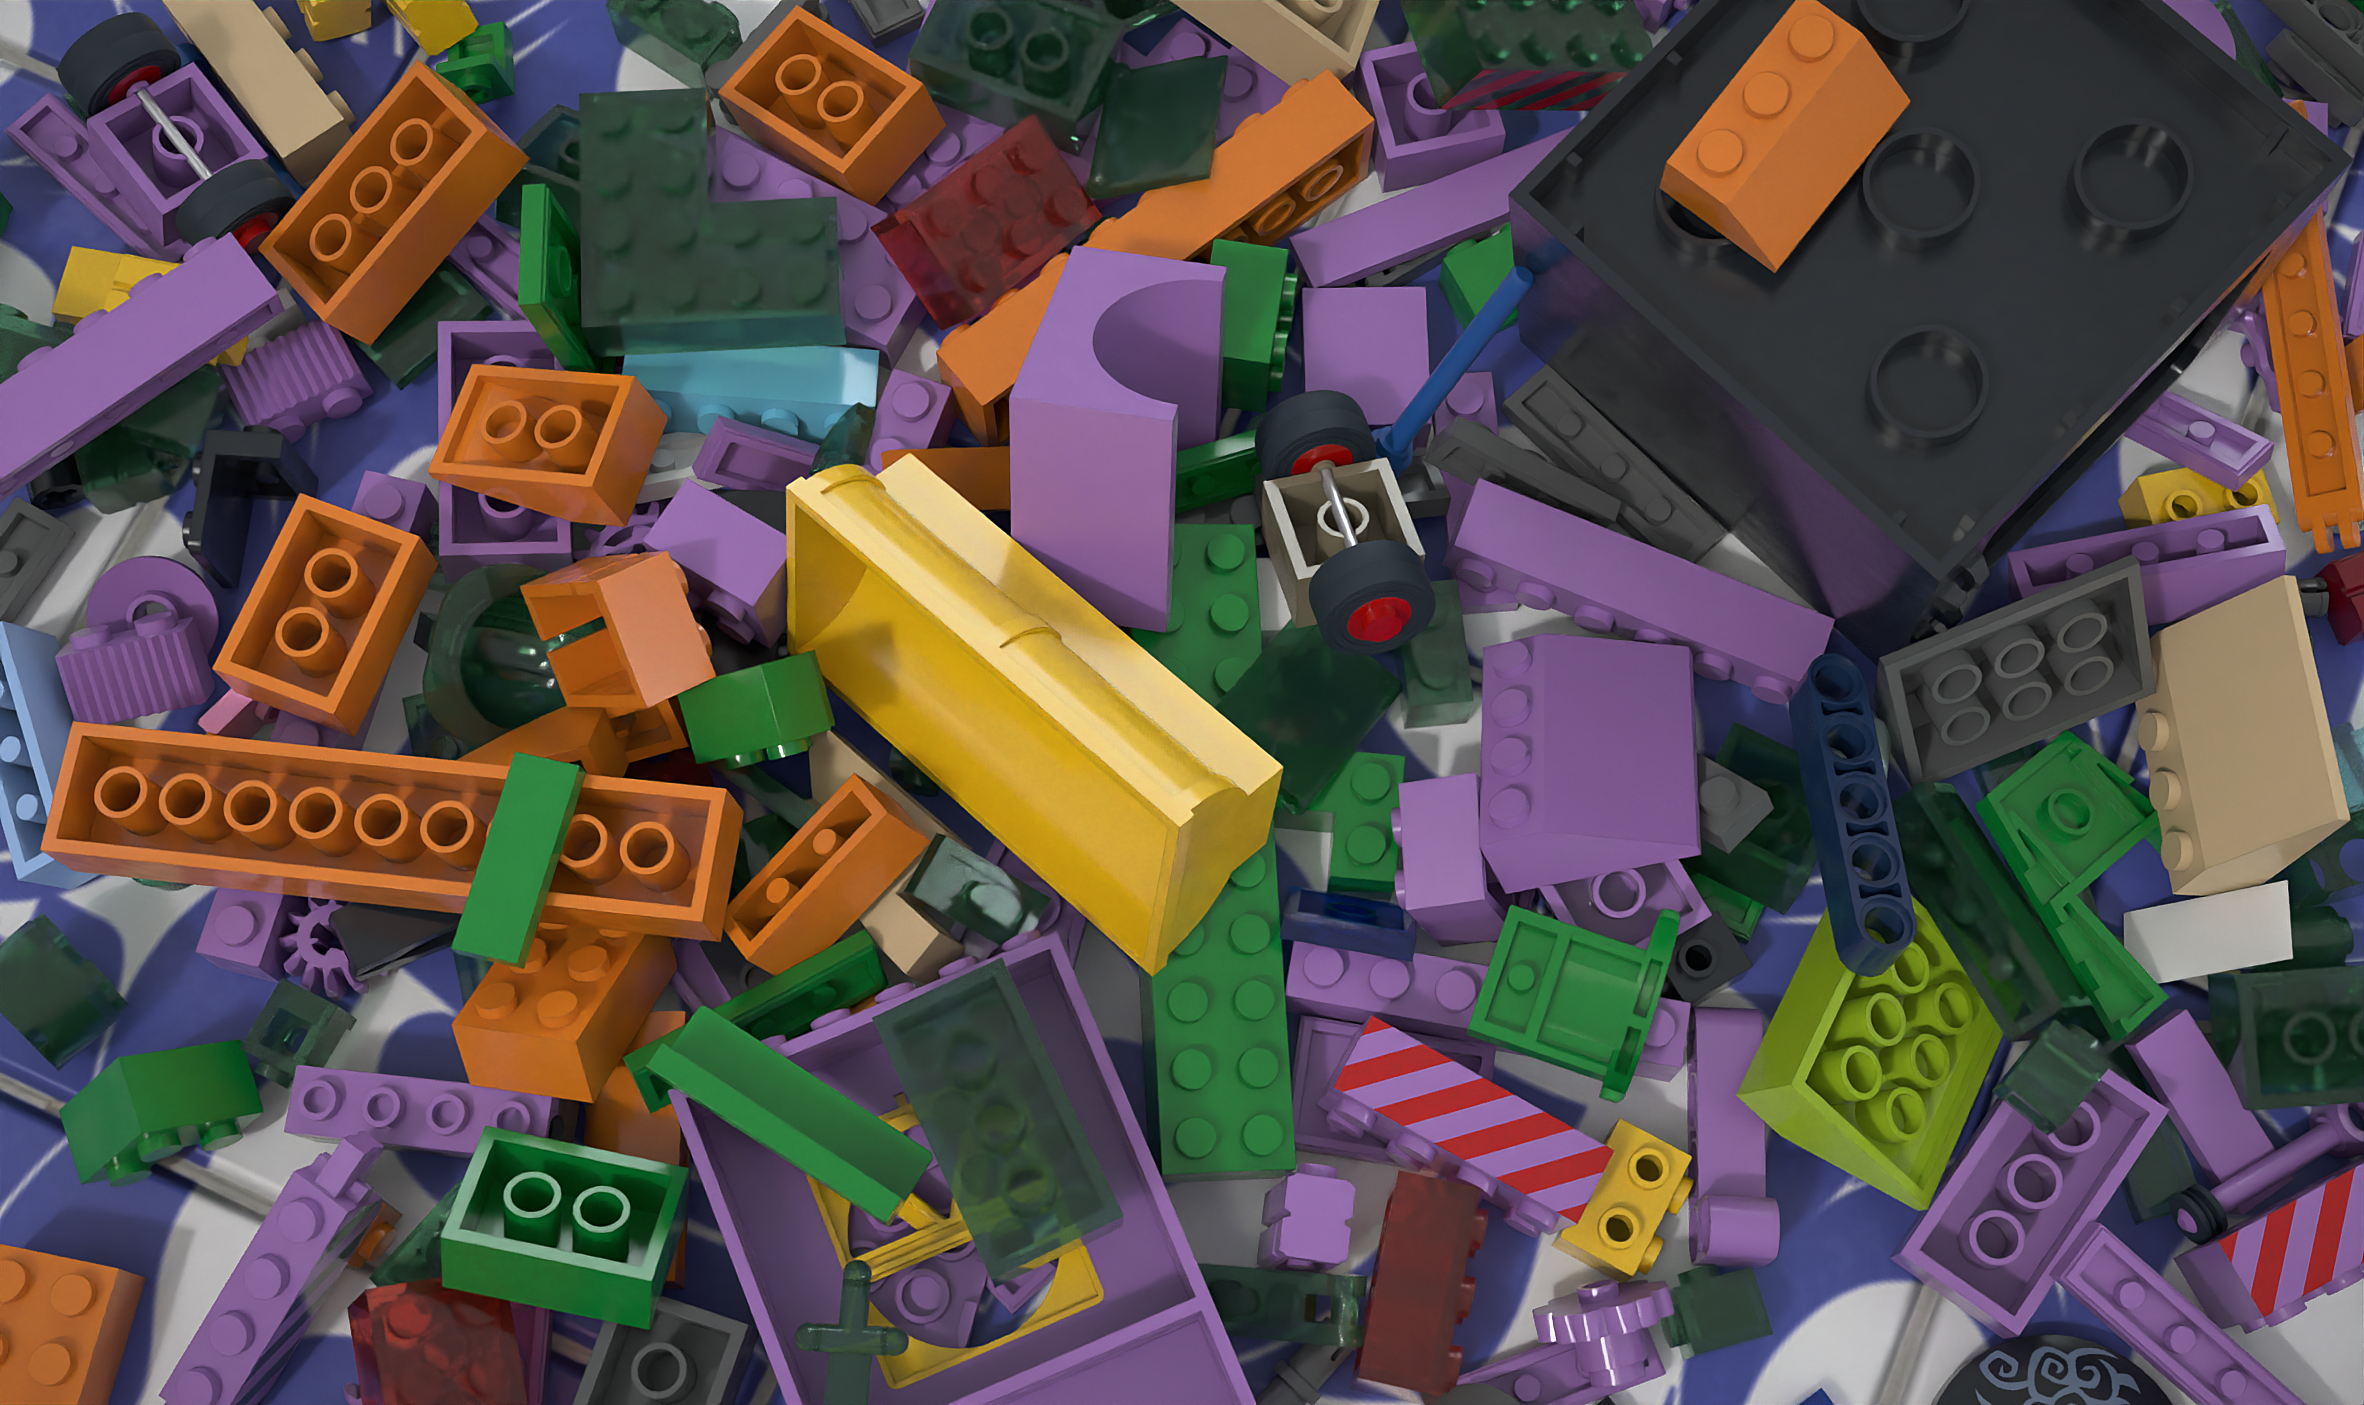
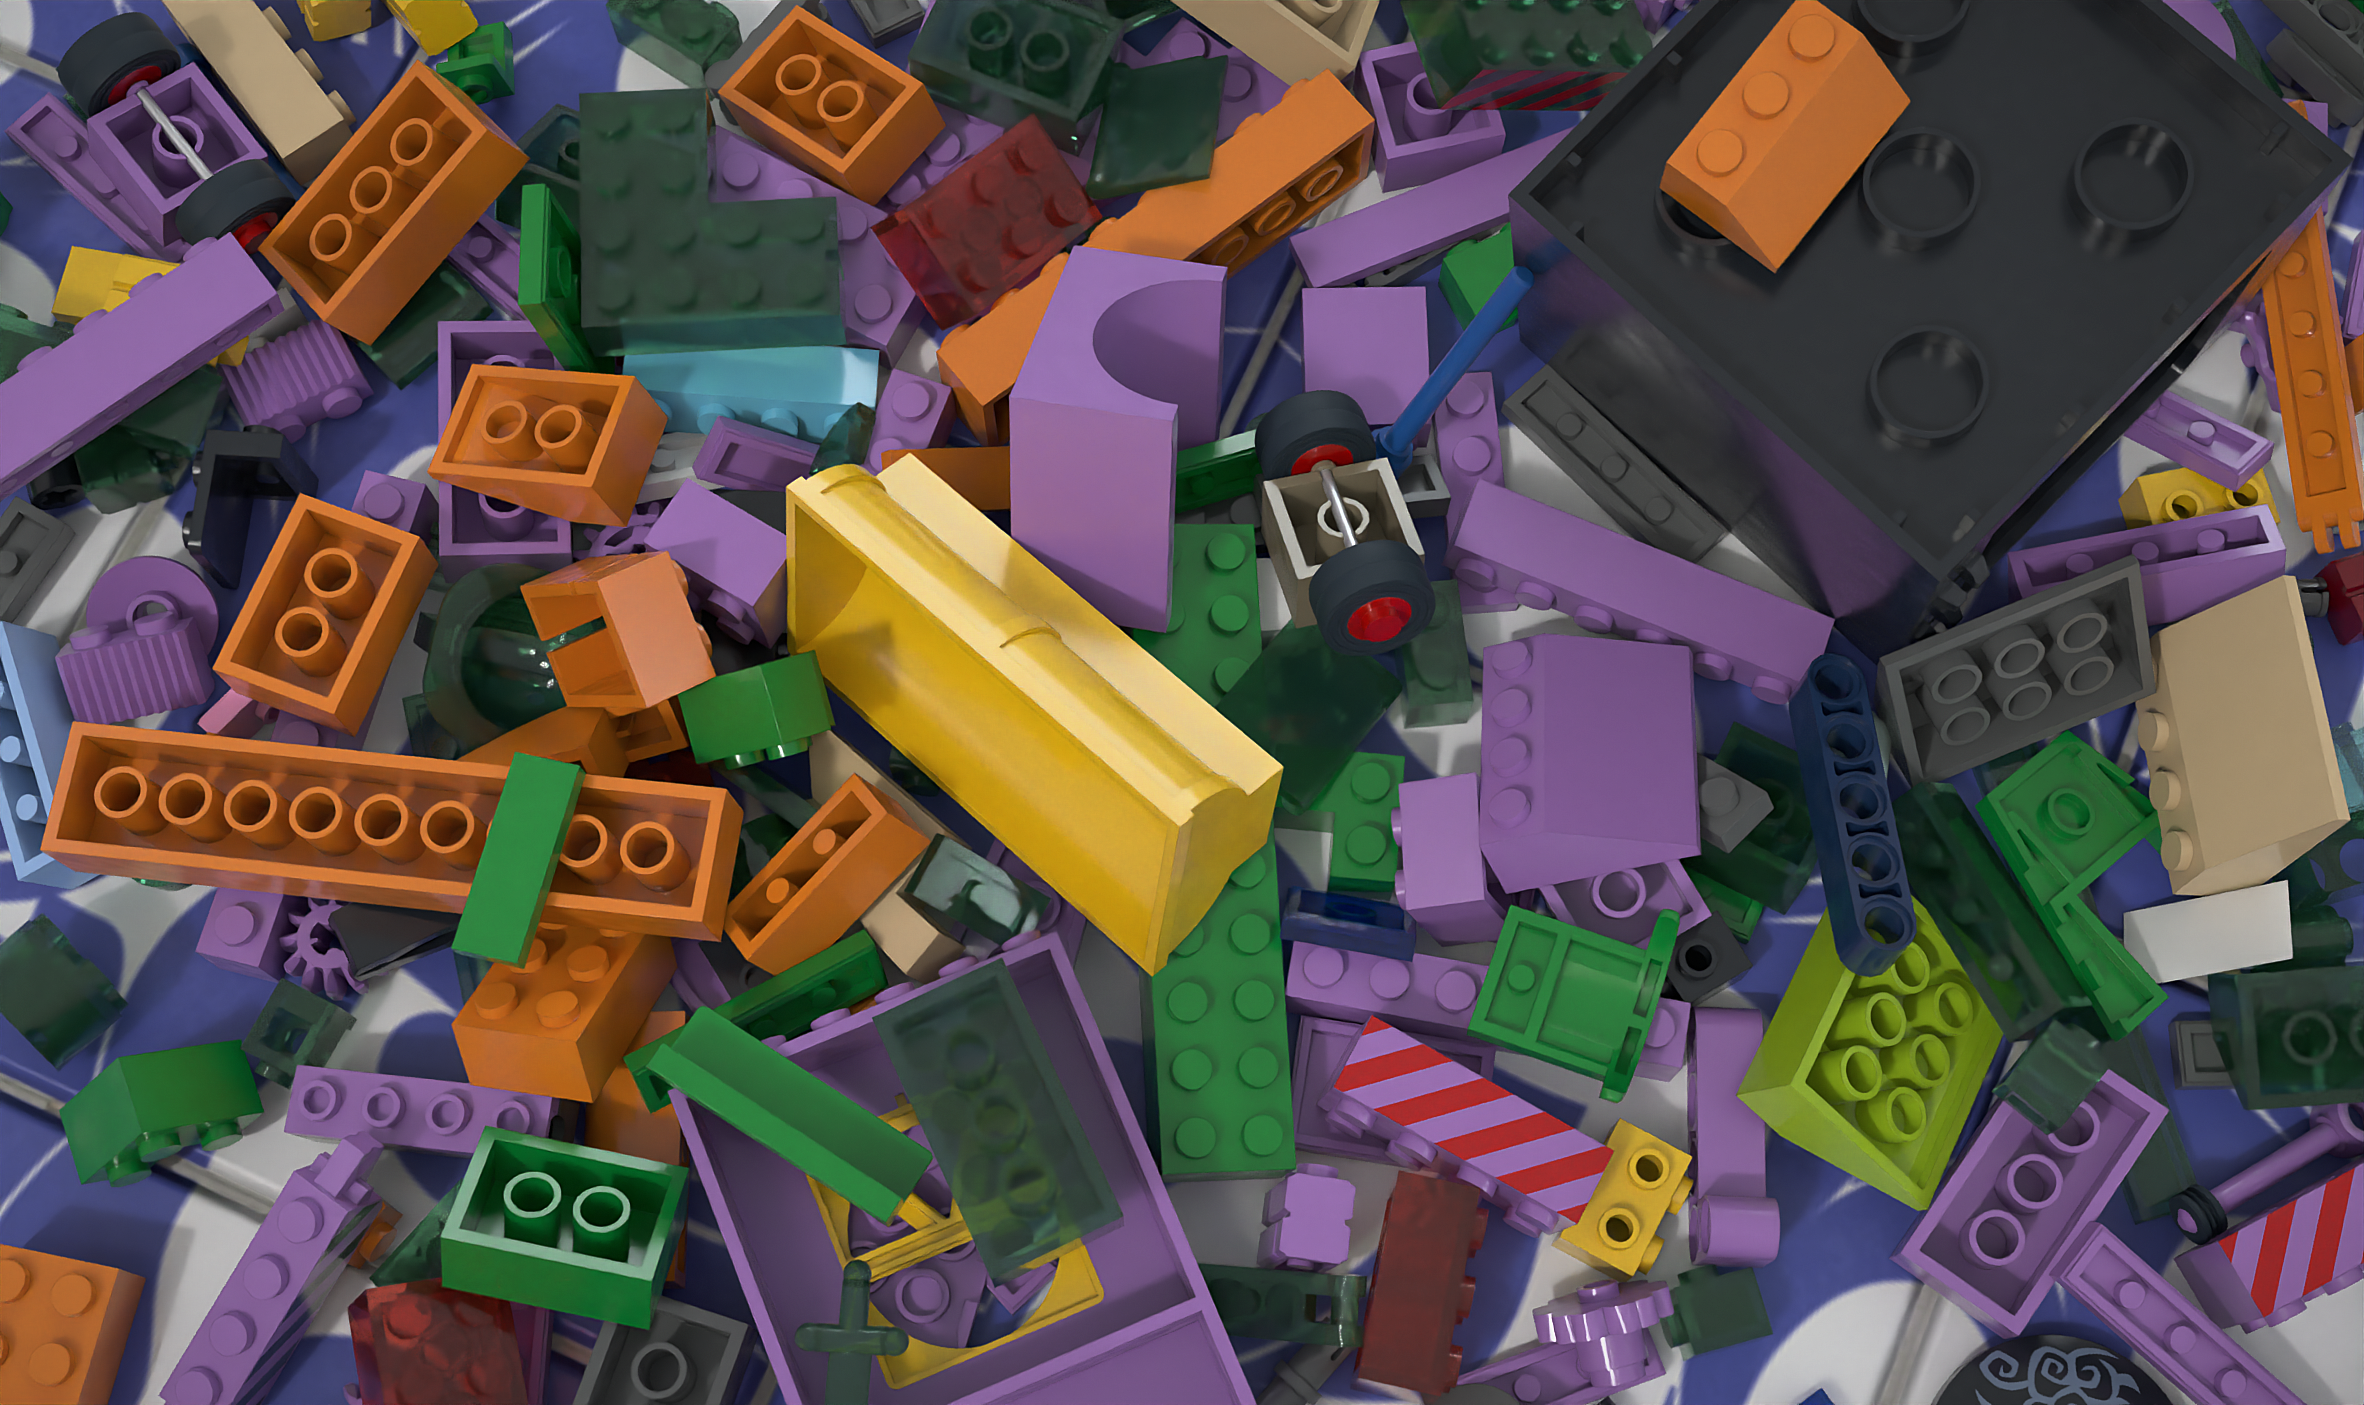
green brick [1209,238,1298,414] -> none
dark grey plate [1424,416,1621,528] -> none
medium lavender tile [2125,1009,2294,1216] -> none

